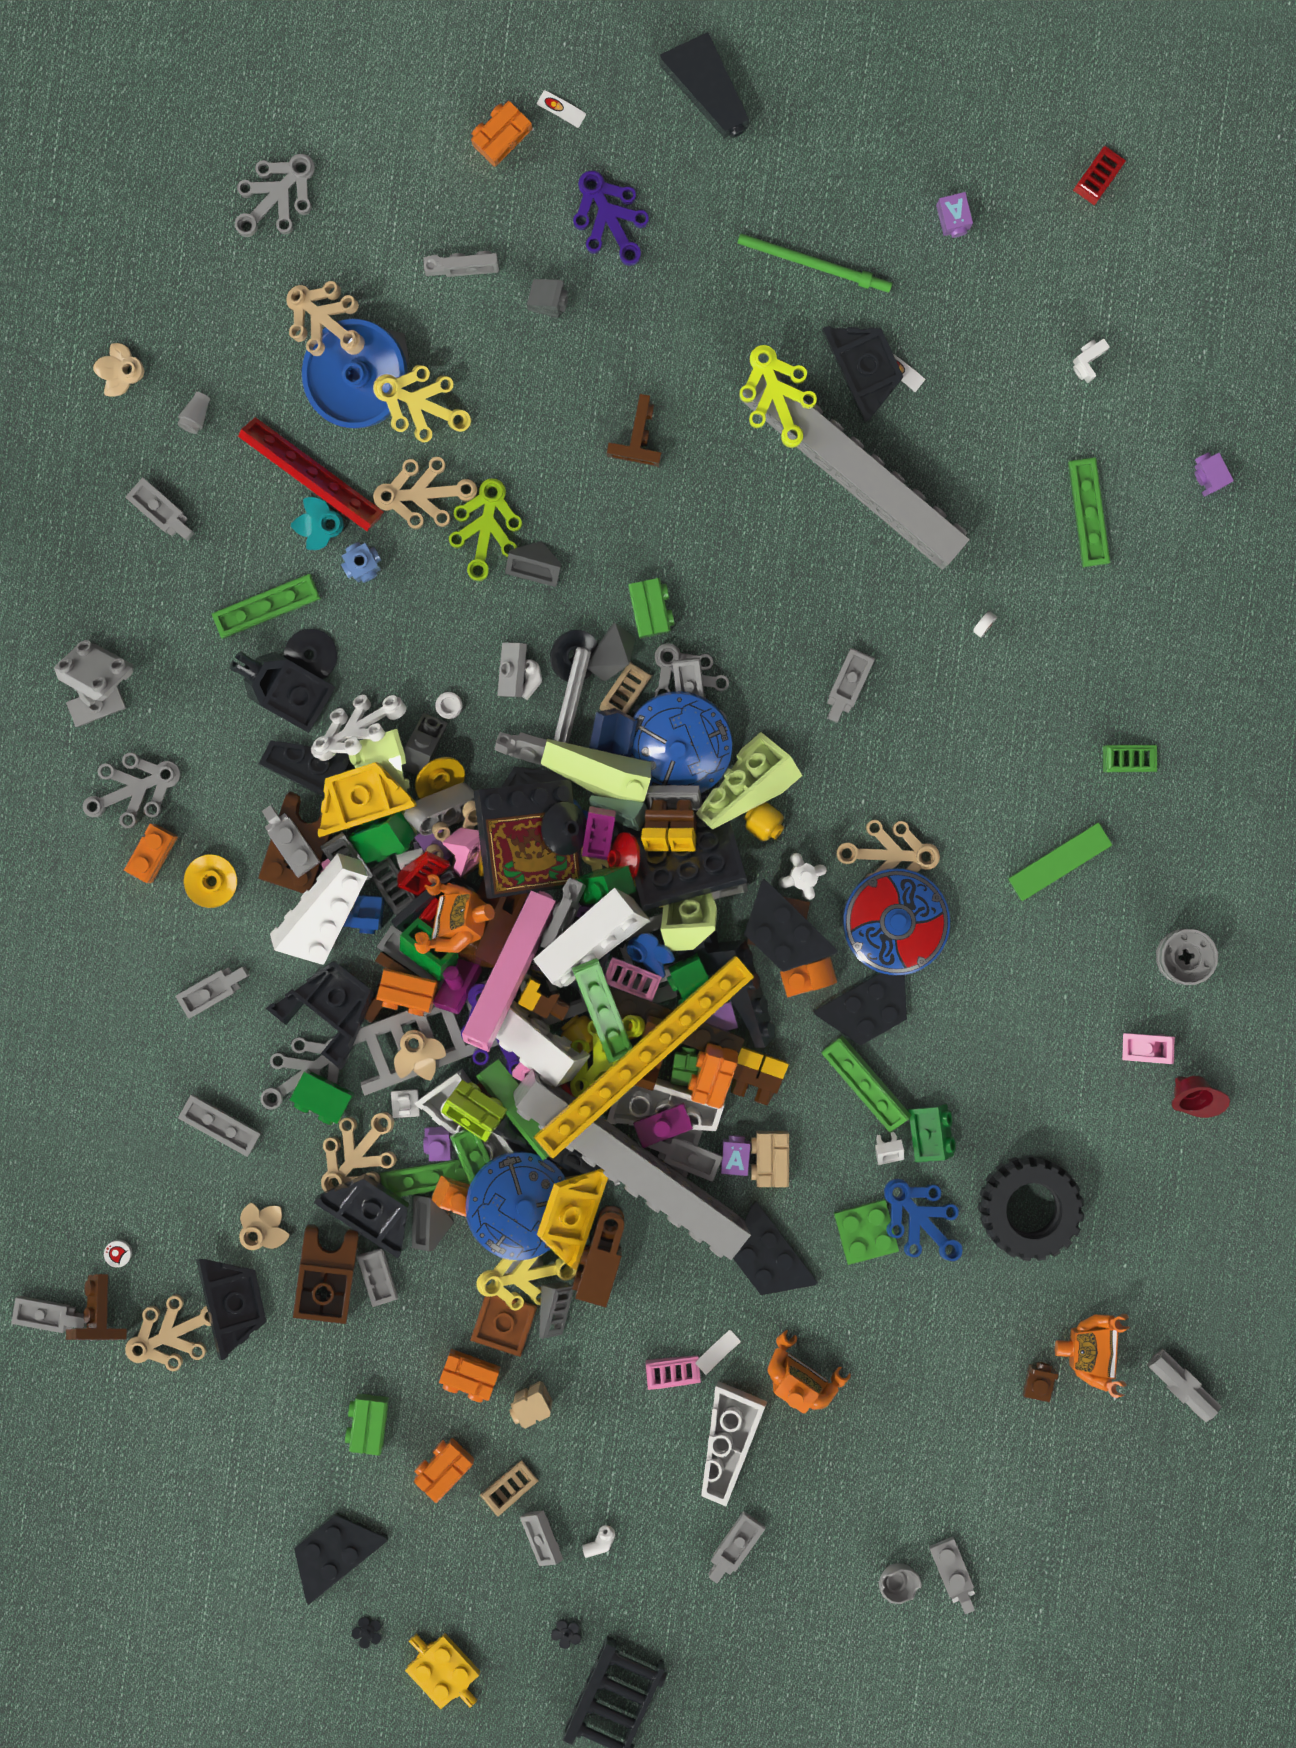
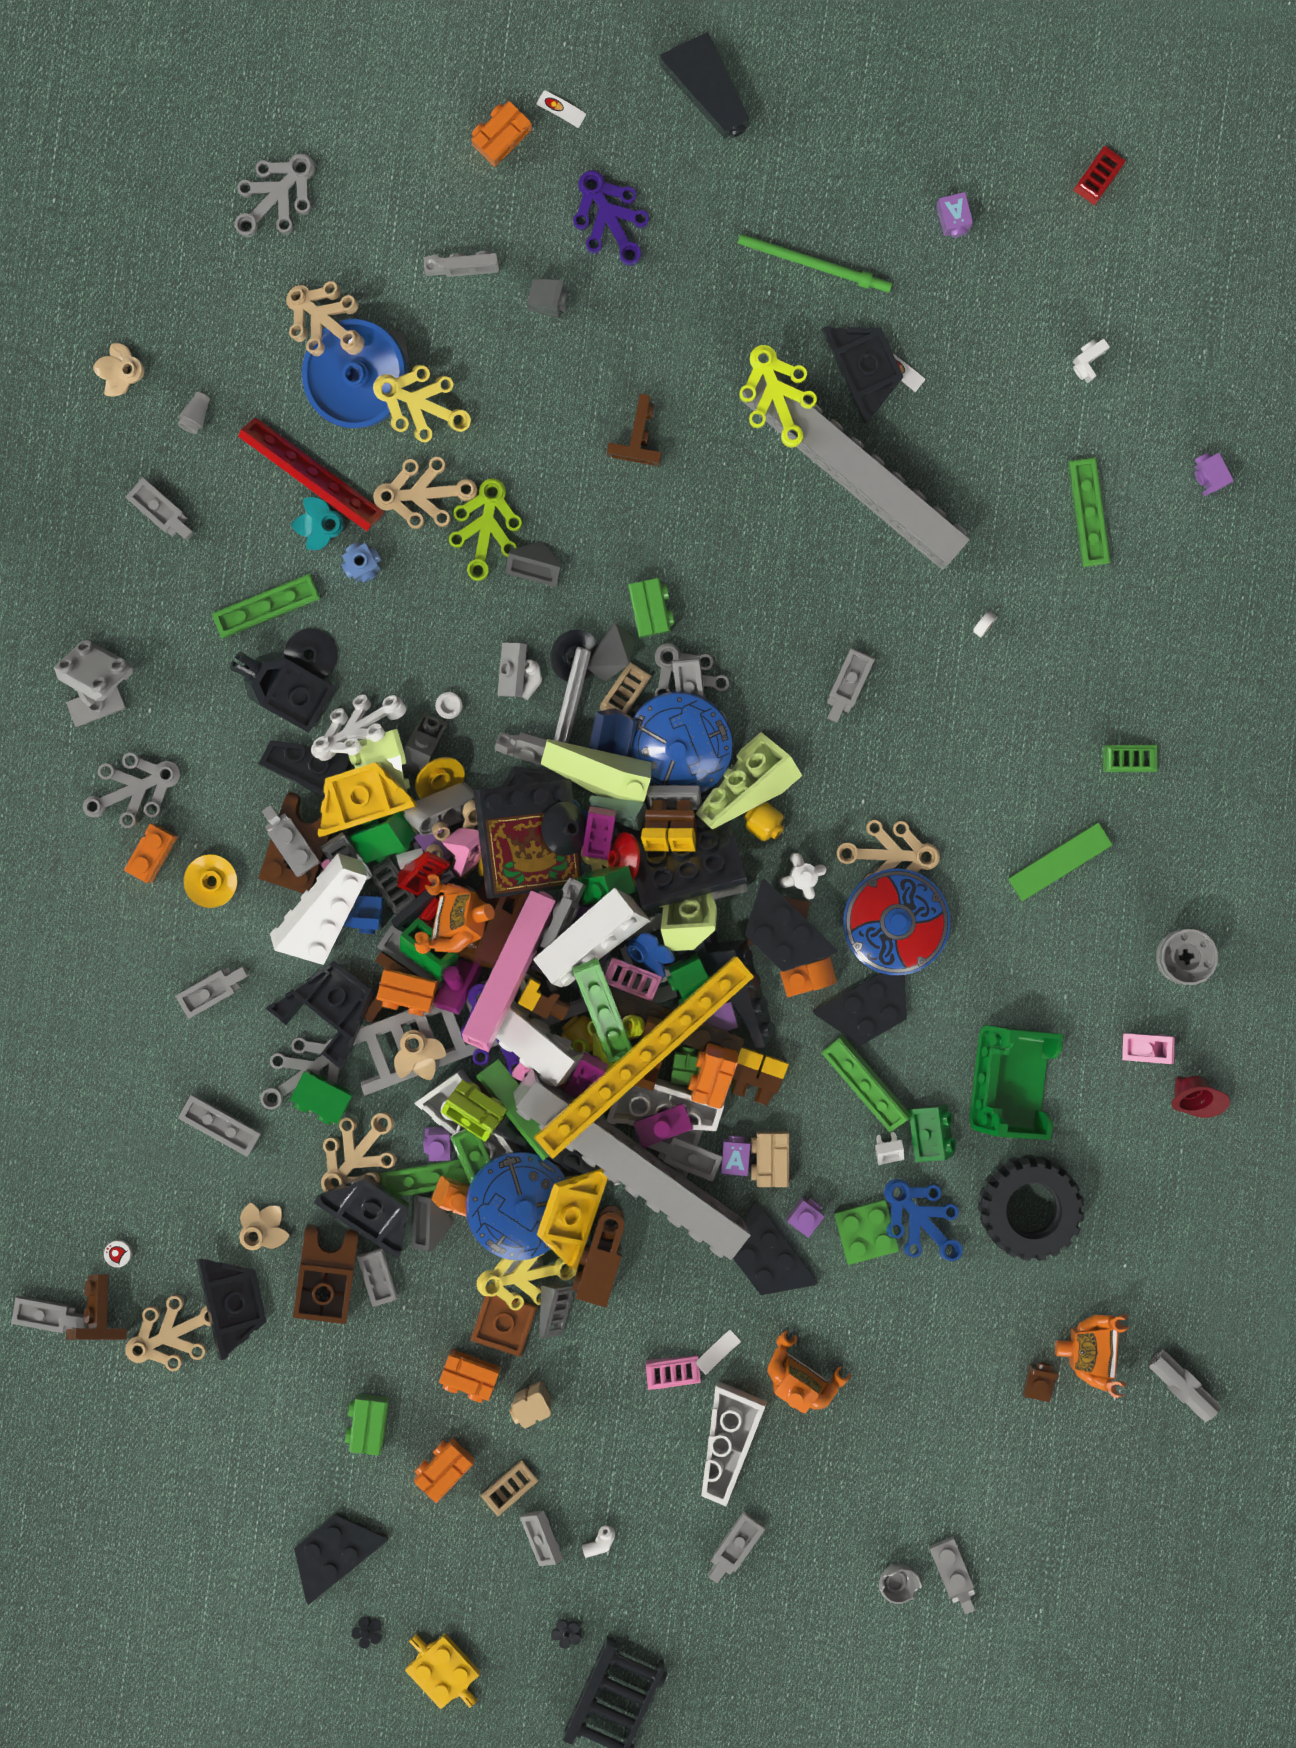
white tile [391,1089,420,1118] -> none
none -> magenta tile [564,1052,608,1098]
none -> medium lavender brick [786,1196,825,1238]
none -> green windscreen [969,1025,1063,1140]

